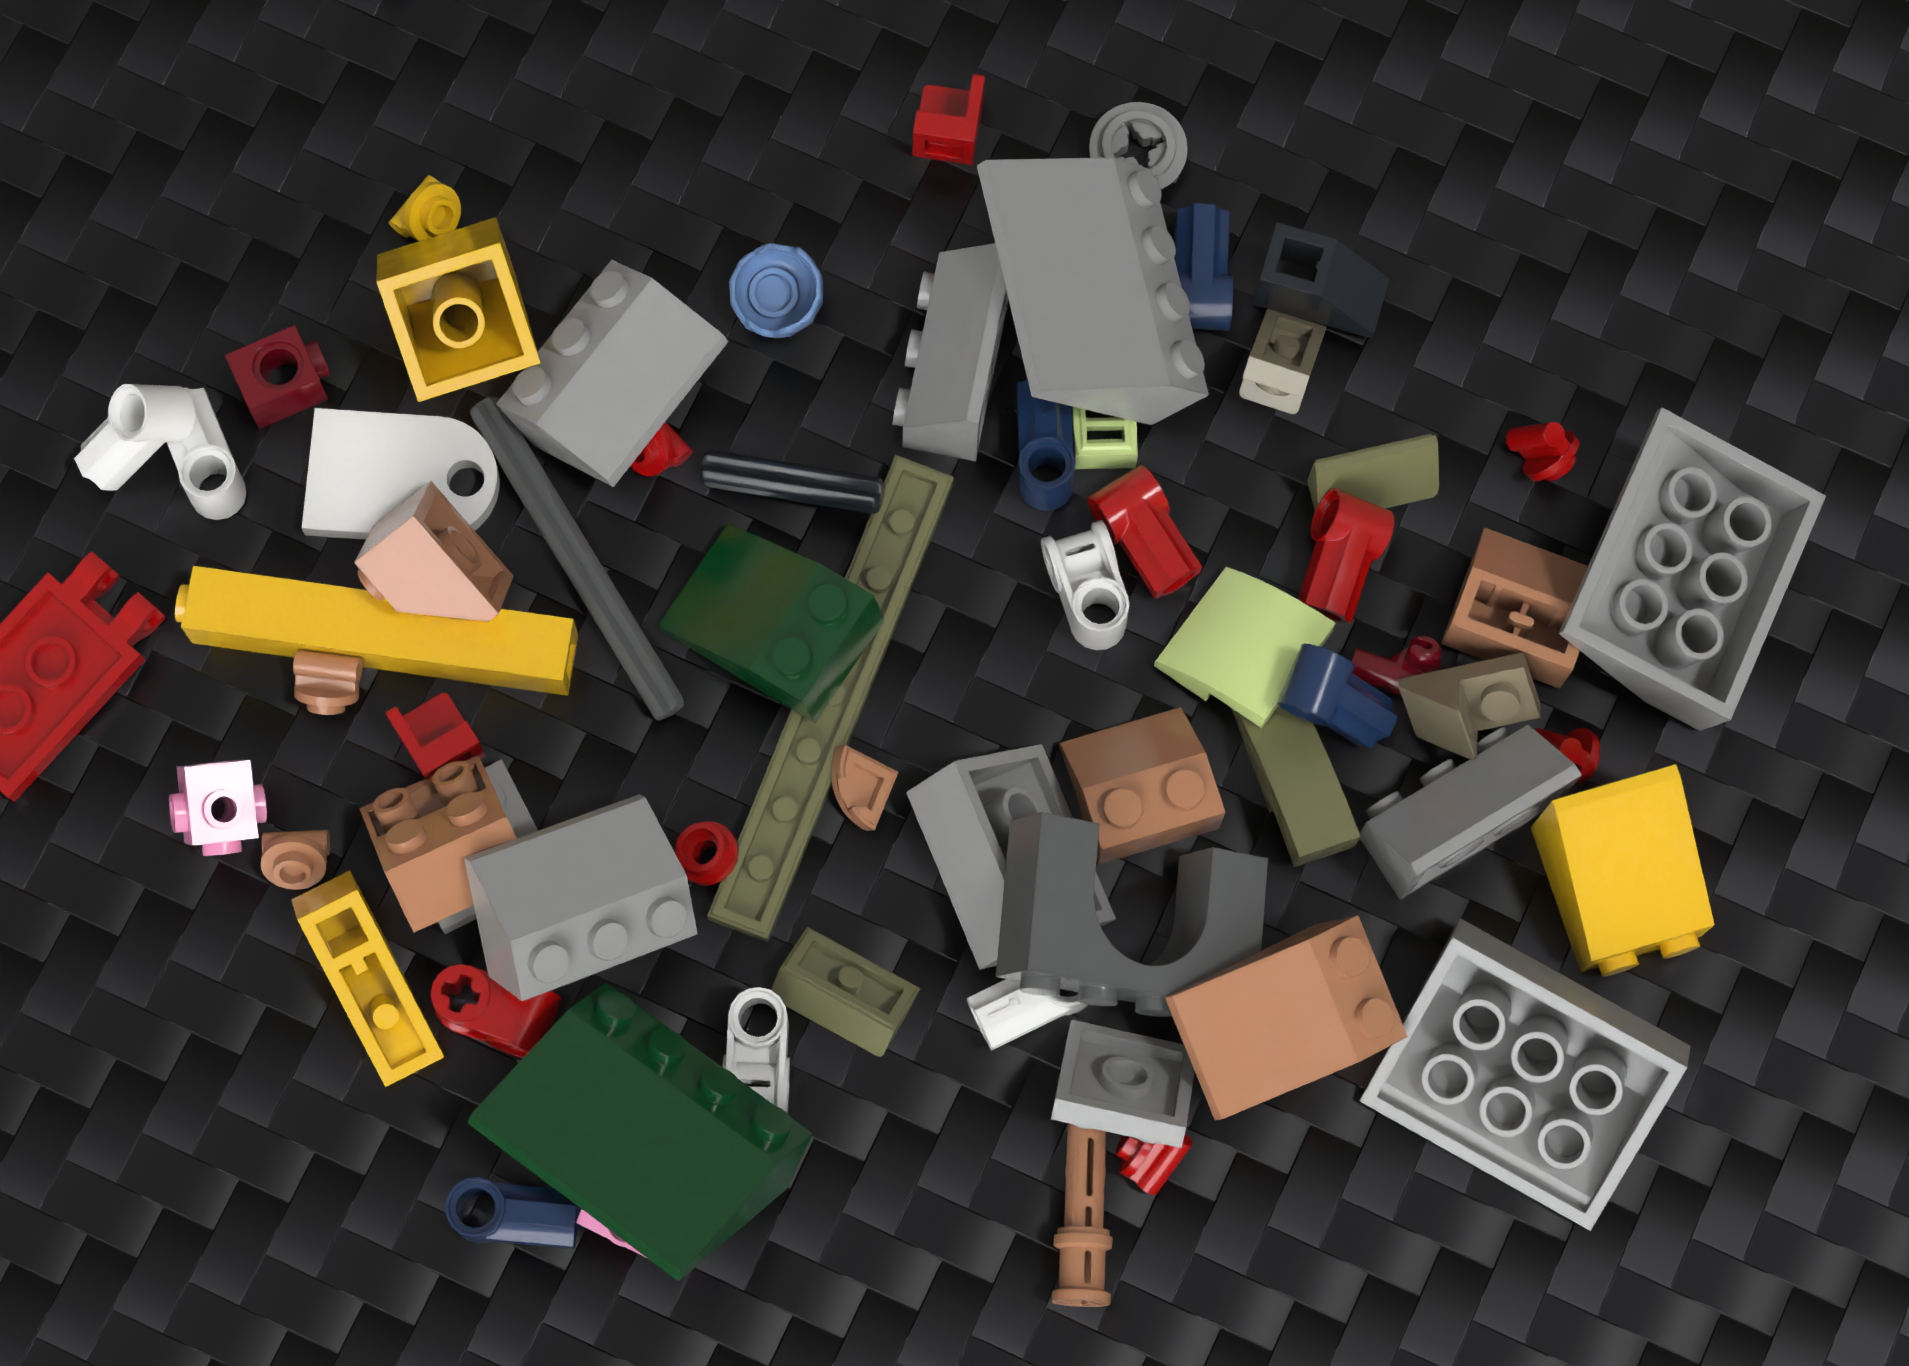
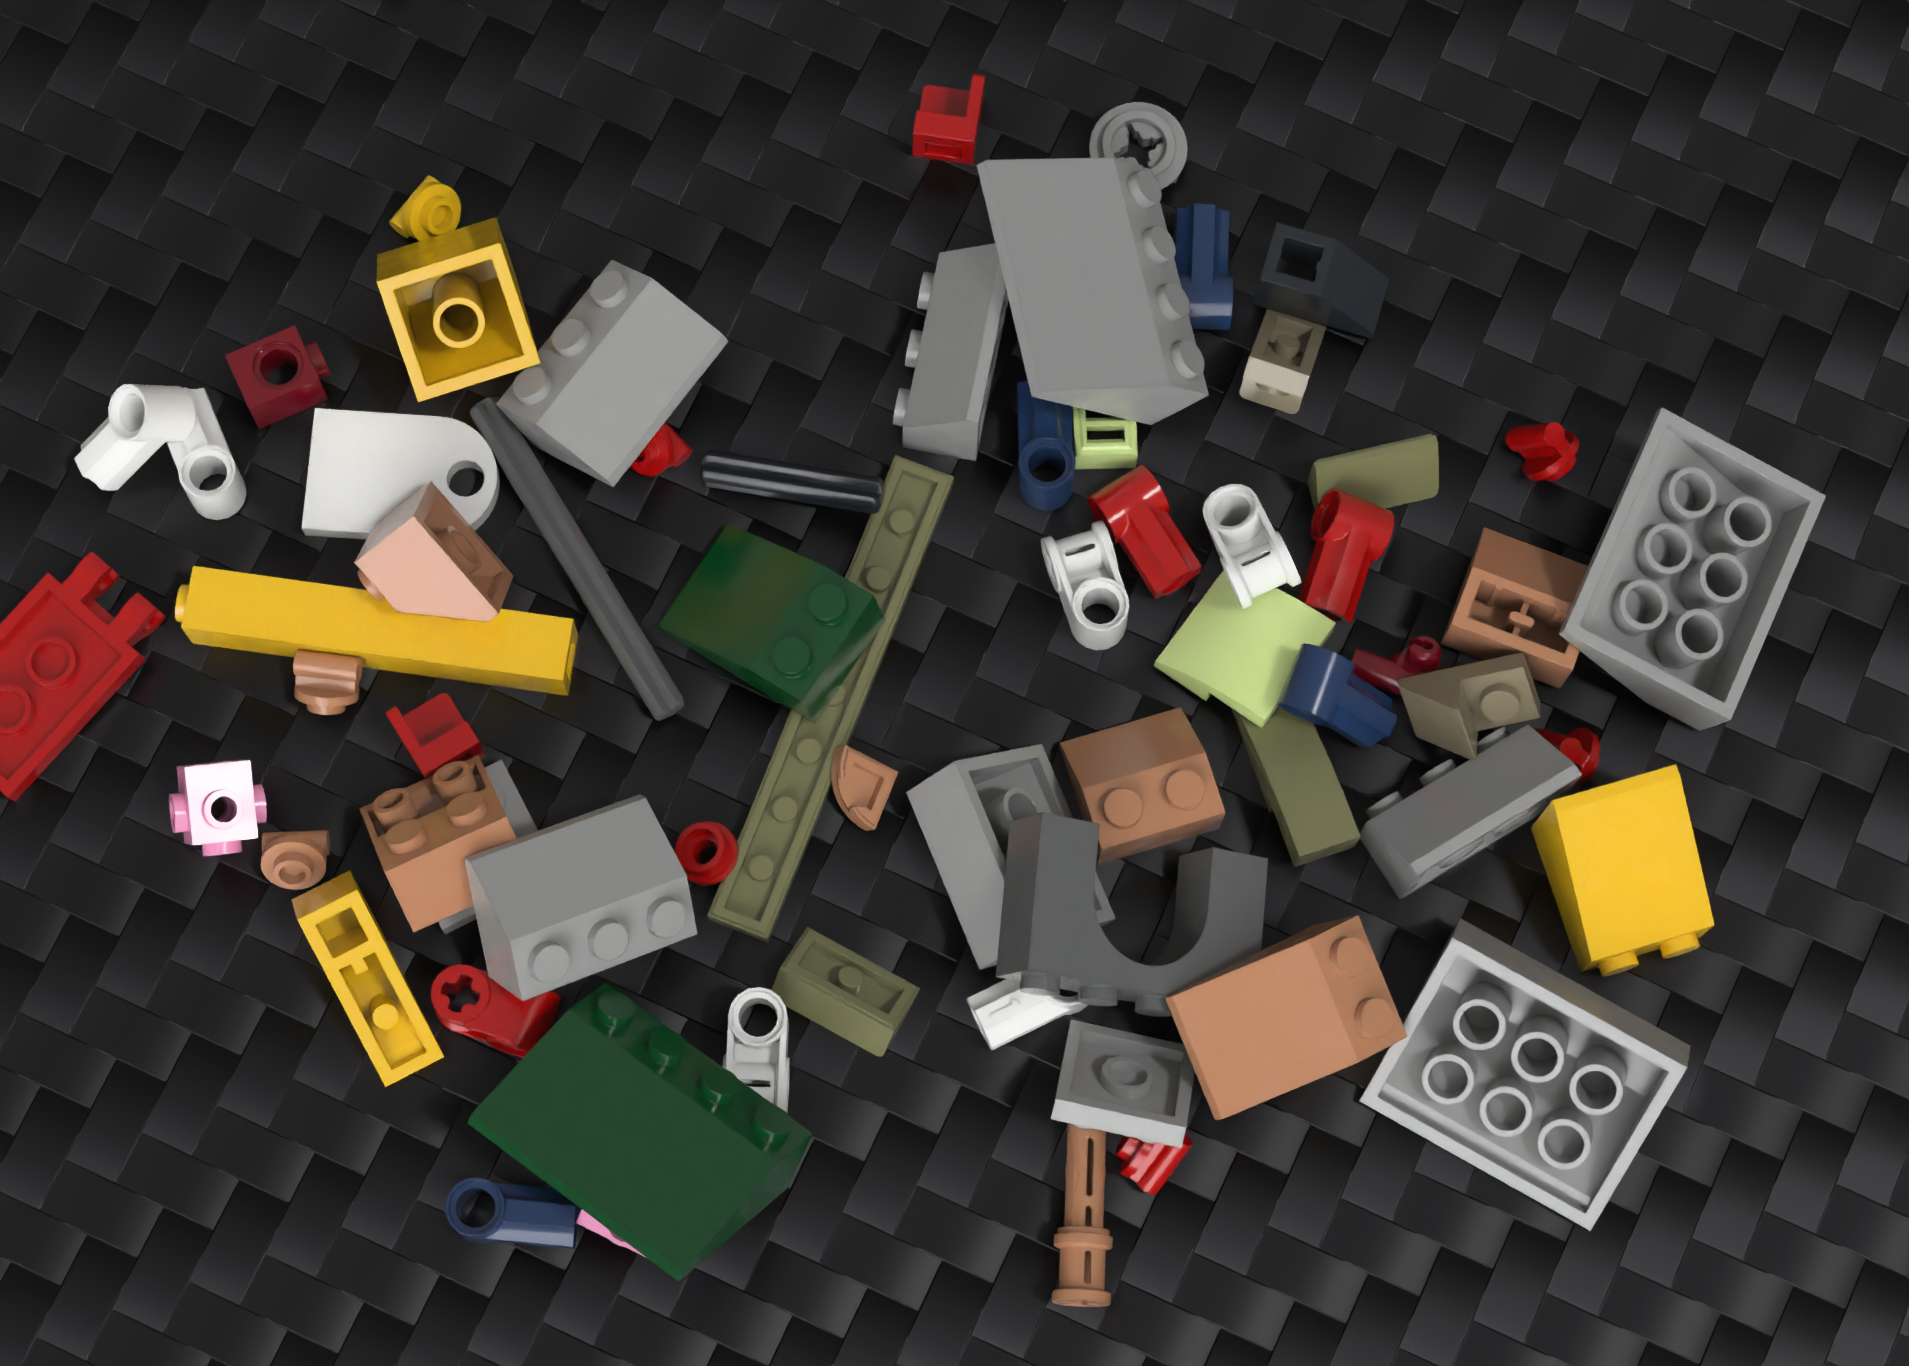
medium blue hair [729,243,823,338] -> none
none -> white piece [1203,484,1301,610]

